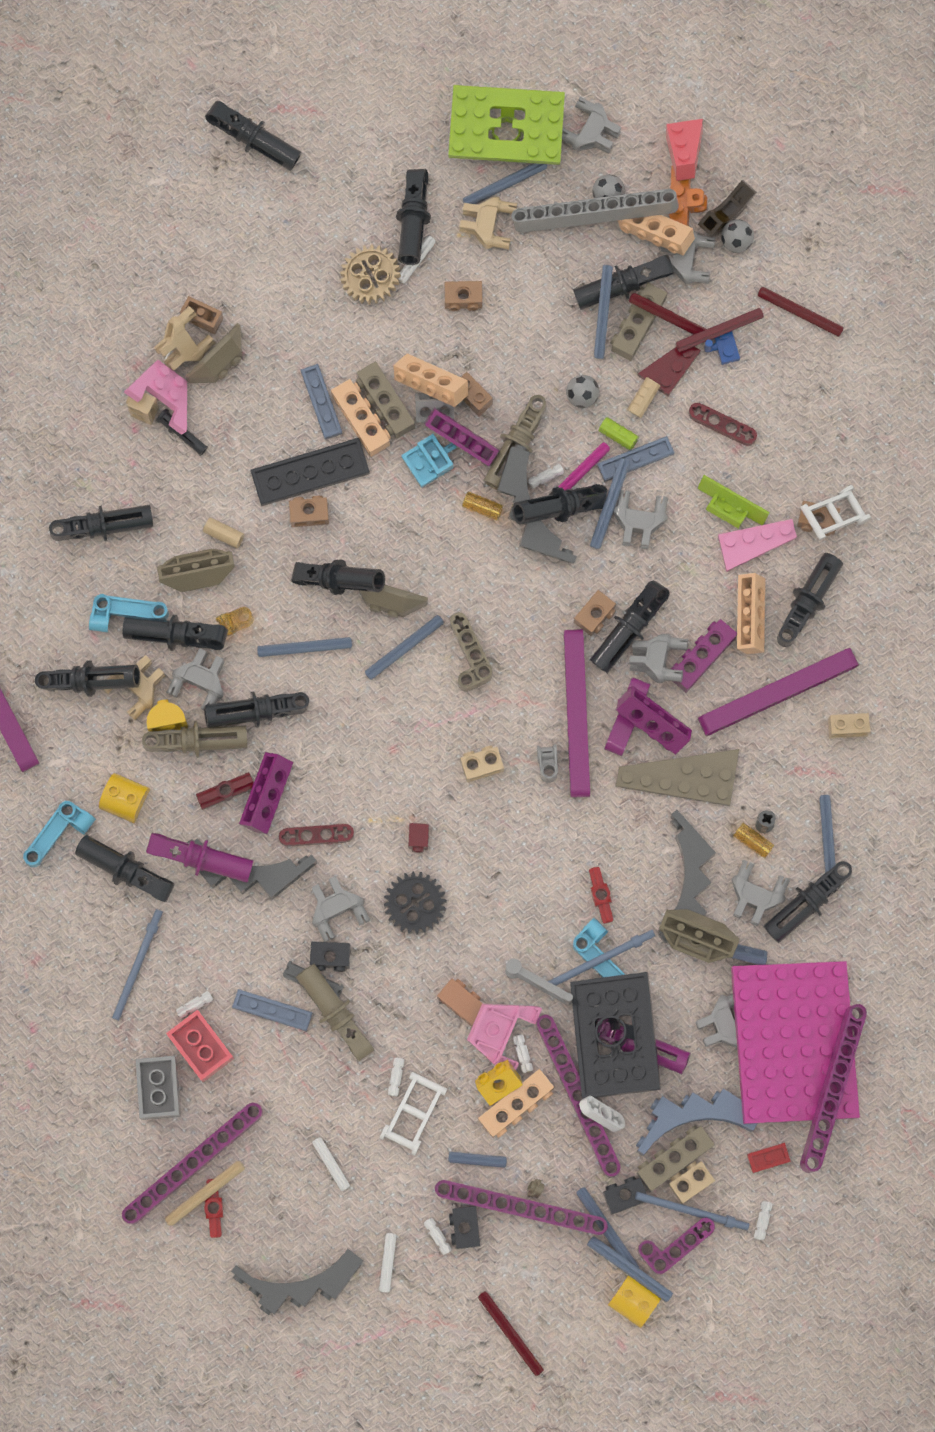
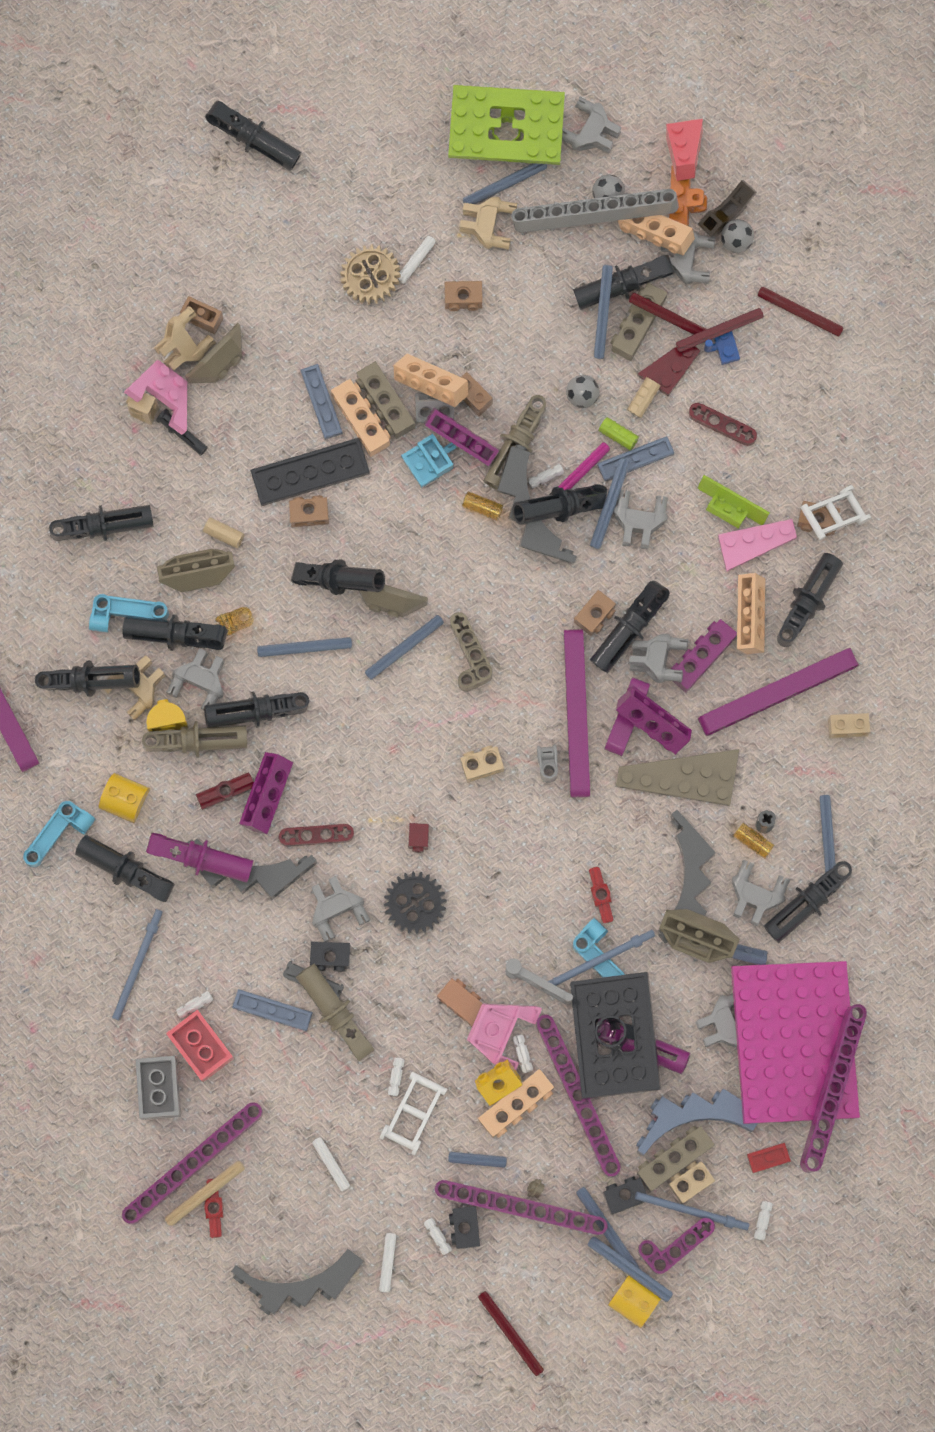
black piece [396,169,431,265] -> none
white beam [579,1096,625,1132] -> none

